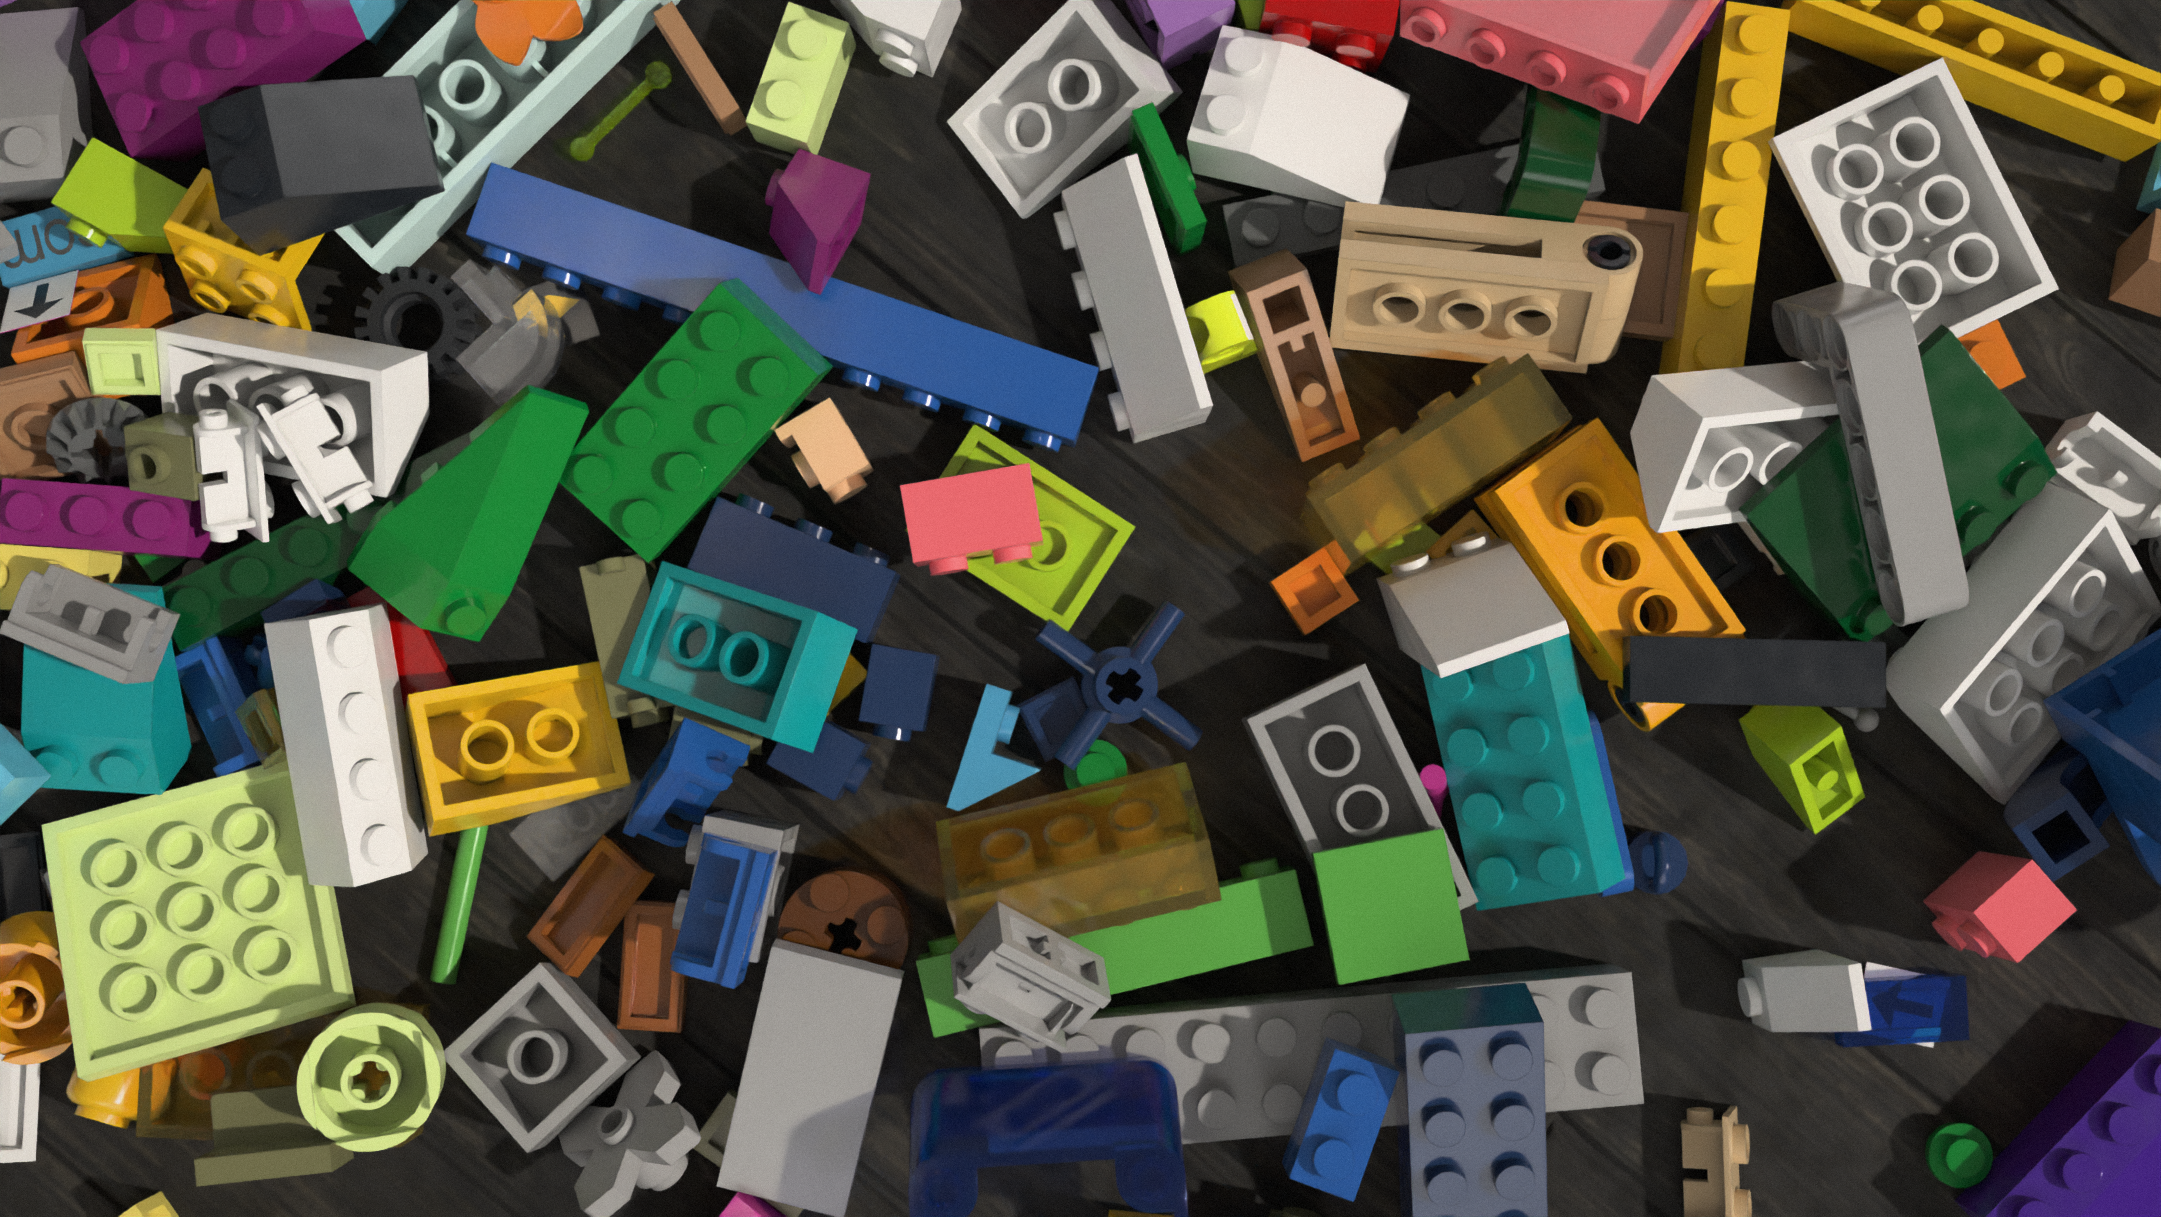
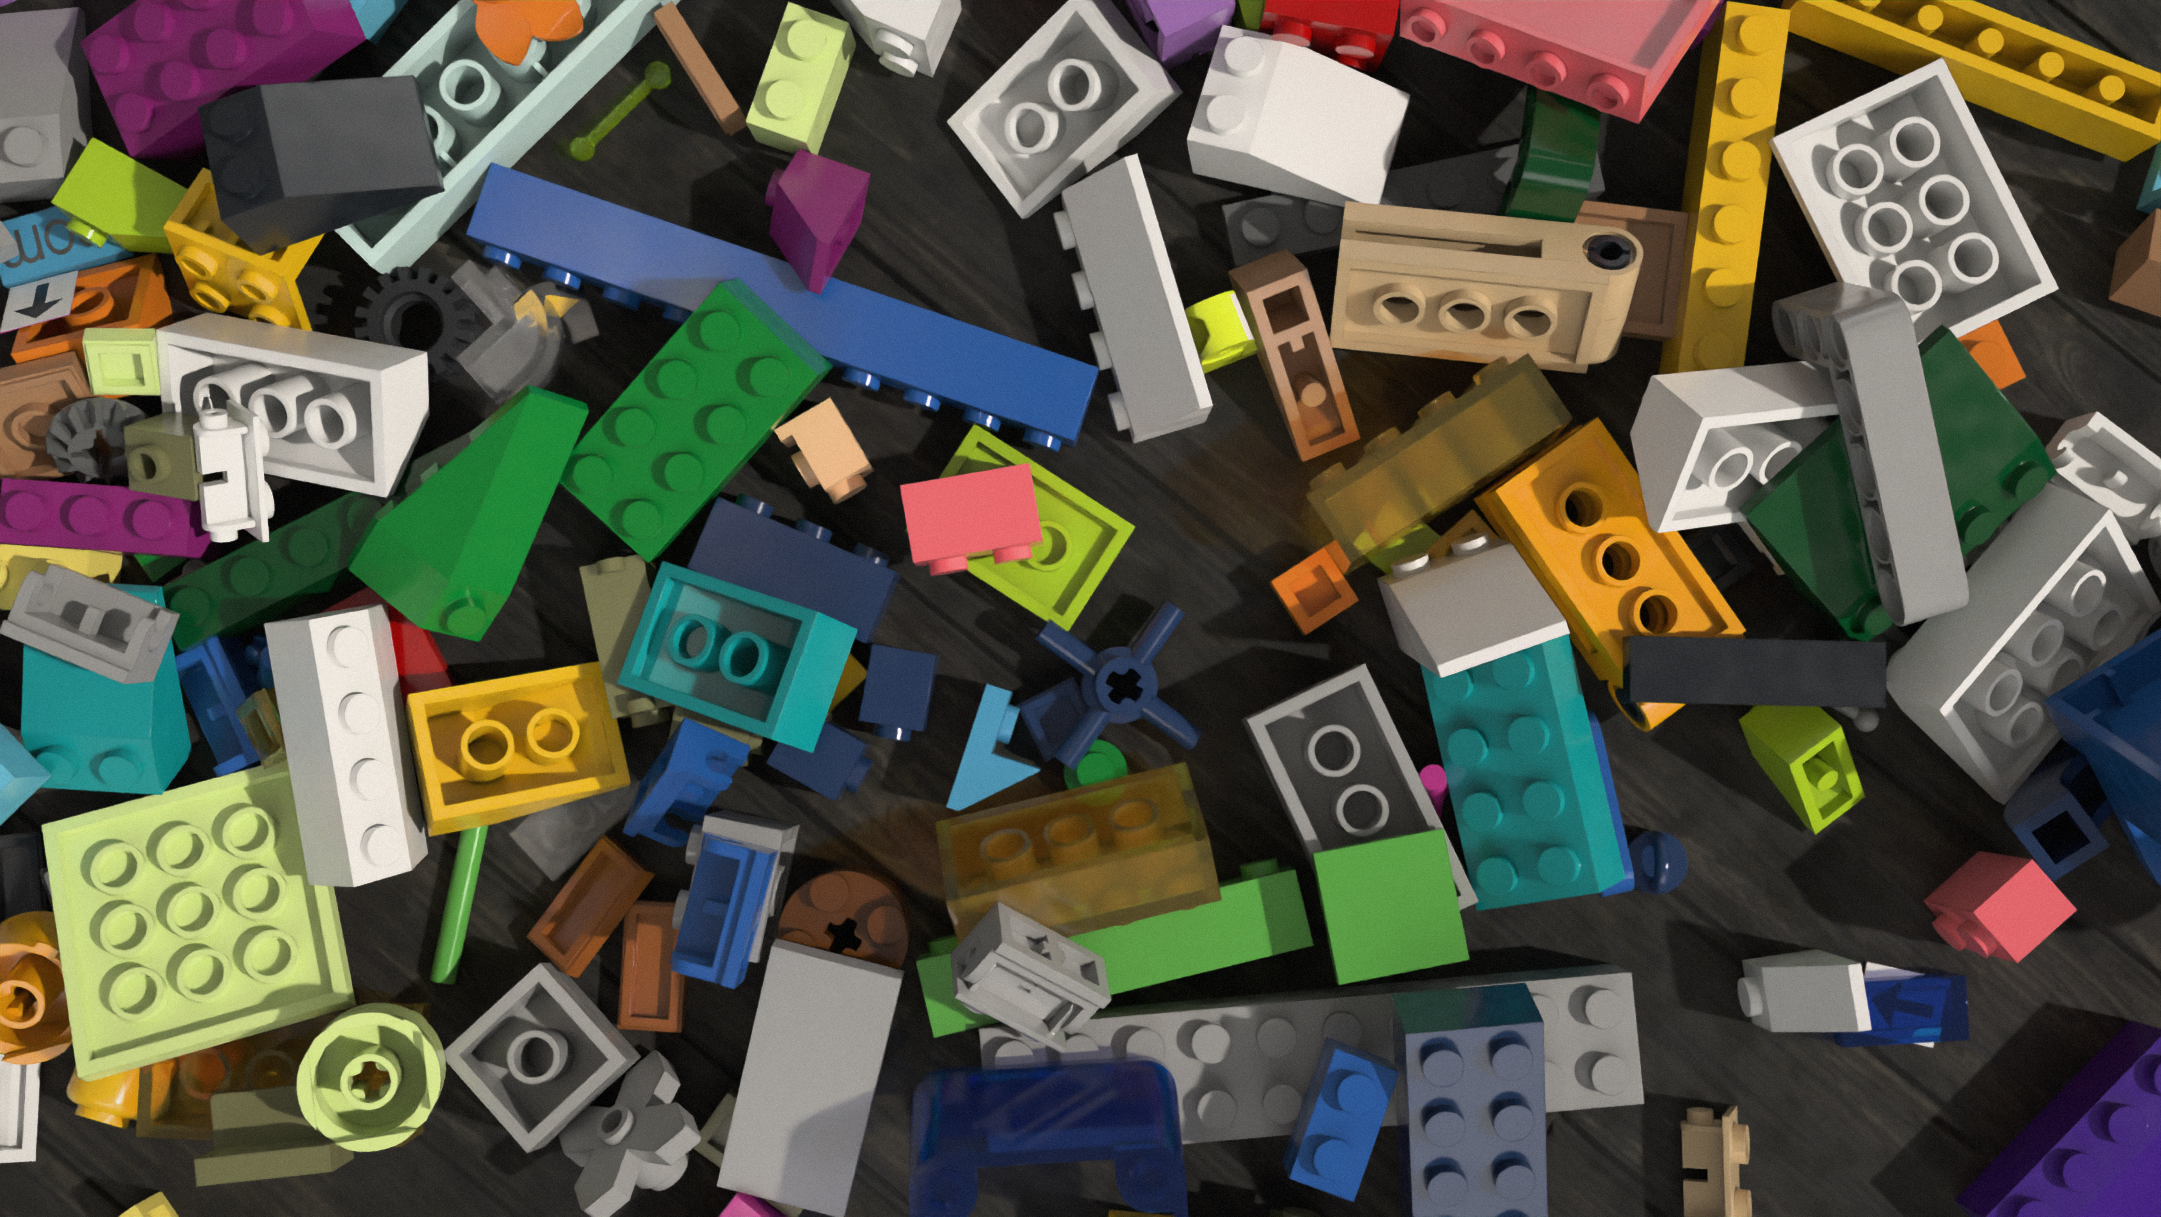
white hinge [256,384,374,524] -> none
dark blue tile [260,578,351,623] -> none
green plate [1127,102,1207,256] -> none
green plate [1925,1122,1993,1188] -> none

